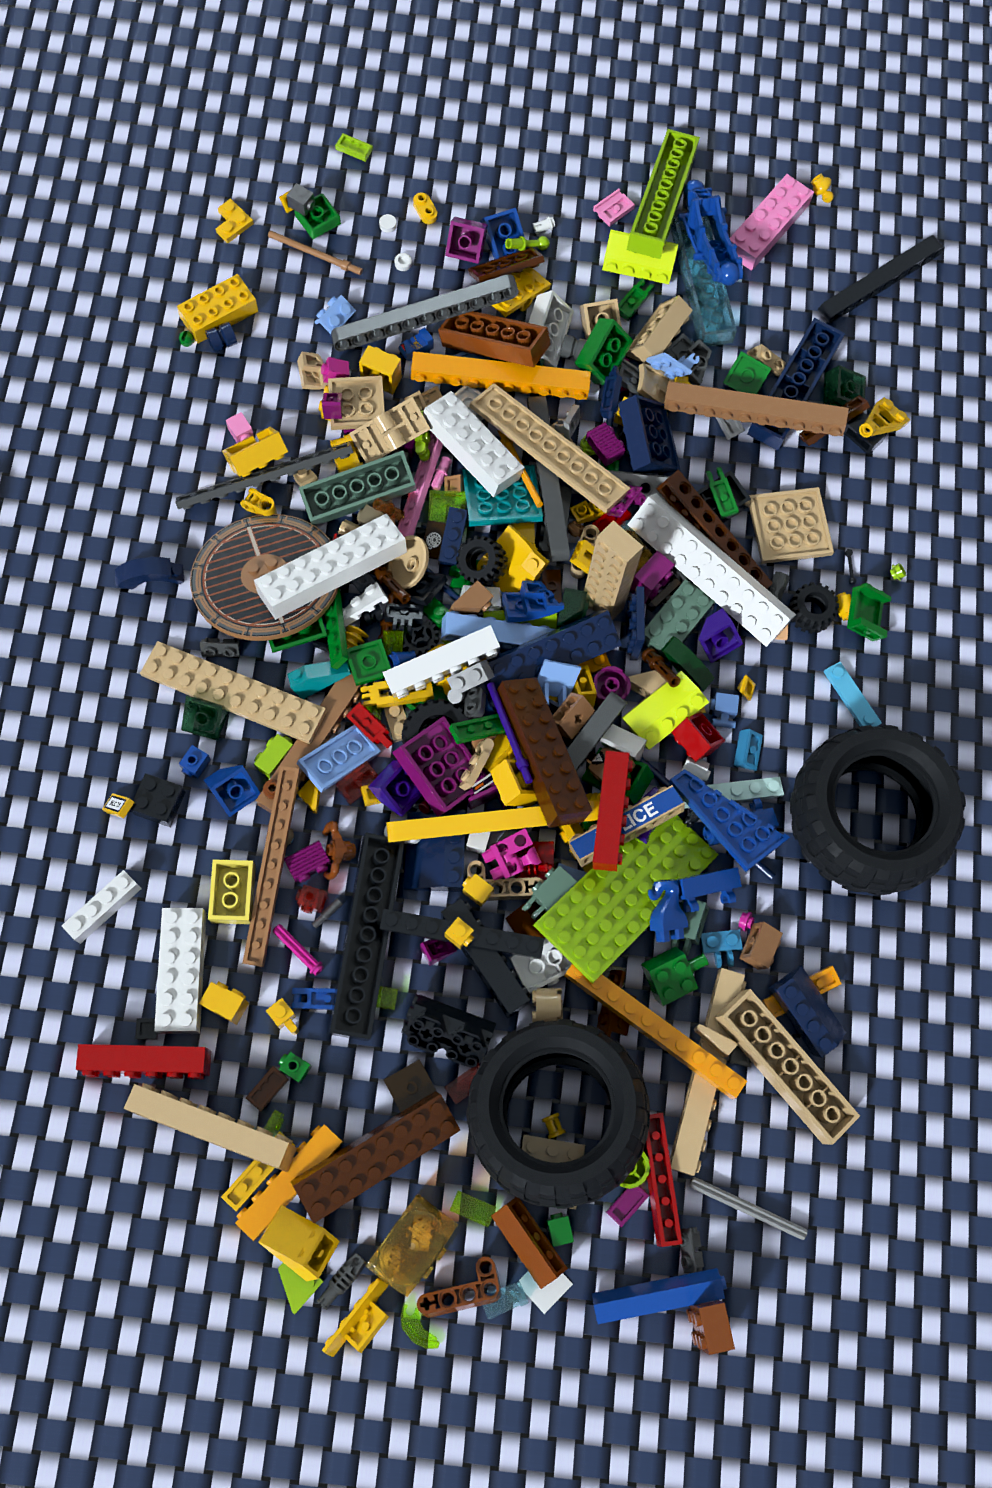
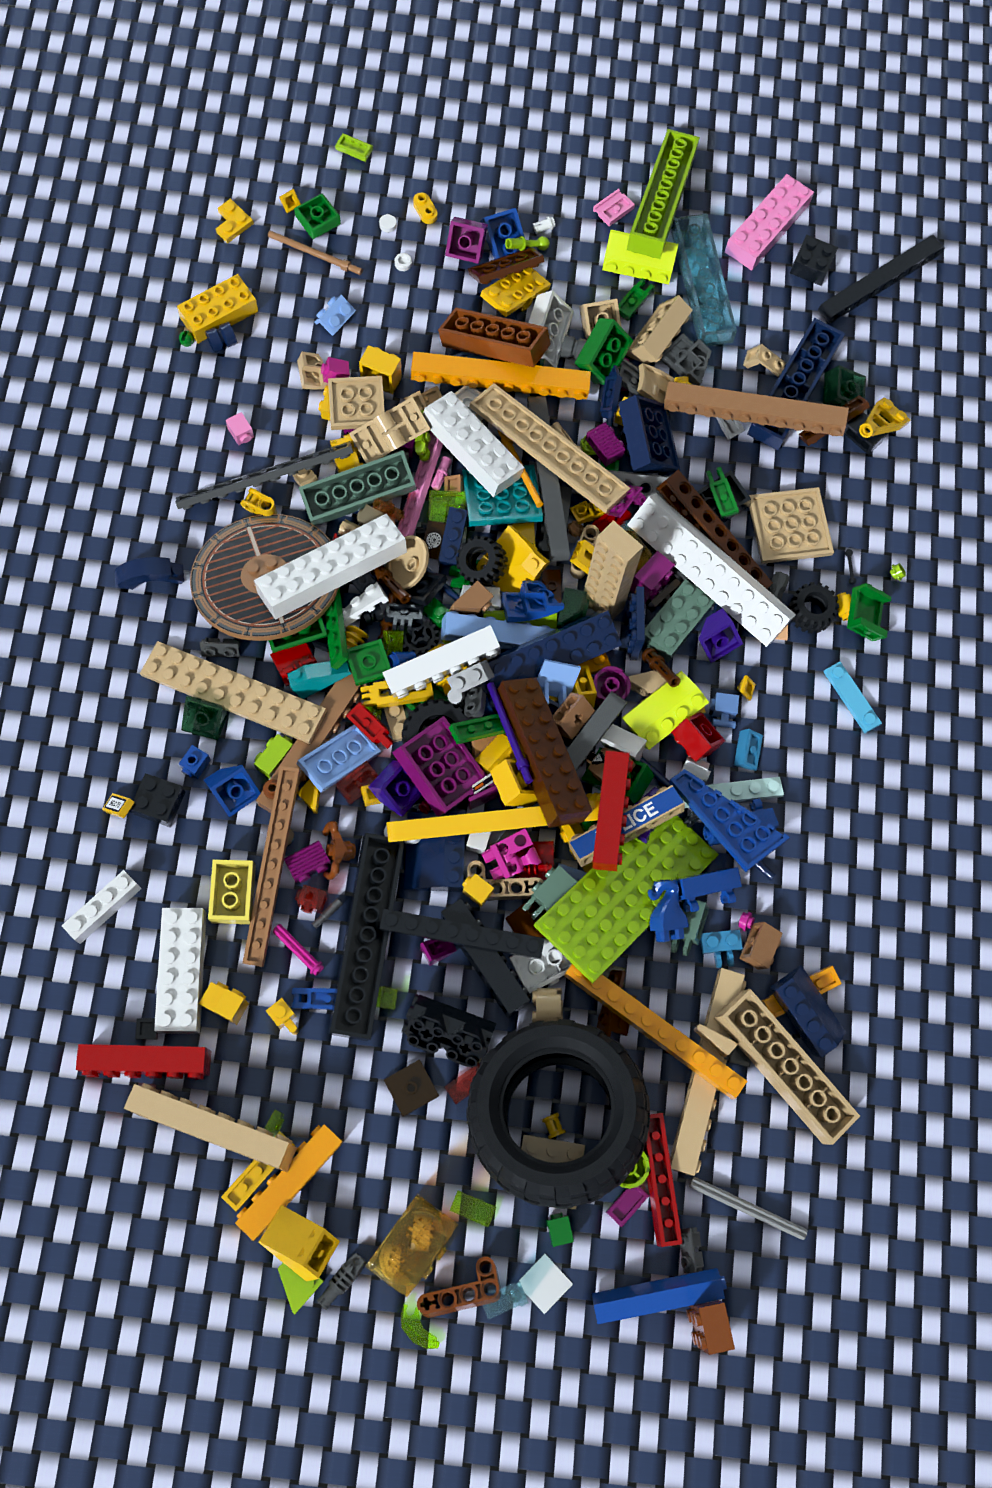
yellow piece [222,427,288,477] -> none
reddish brown plate [246,1066,289,1112] -> none
green brick [278,1052,312,1084] -> none
flat silver brick [287,183,315,216] -> none
reddish brown brick [290,1091,461,1223] -> none
magenta slope [322,393,342,419] -> none
yellow bracket [322,1278,389,1357] -> none
beam [331,274,519,351] -> none
blue leg [398,327,434,361] -> none
yellow brick [445,917,474,950] -> none
tan hinge [459,738,494,790] -> none
dark orange brick [491,1197,568,1289] -> none
light grey plate [555,404,580,440] -> none
green brick [641,947,709,1006] -> none
light blue plate [646,353,699,379] -> none
dark green slope [661,636,715,692] -> none
blue piece [677,179,743,286] -> none
green plate [723,351,772,394] -> none
black tyre [790,725,966,895] -> none
yellow animal [811,174,834,203] -> none
none -> red hinge [270,643,317,687]
none -> black brick [790,235,838,286]

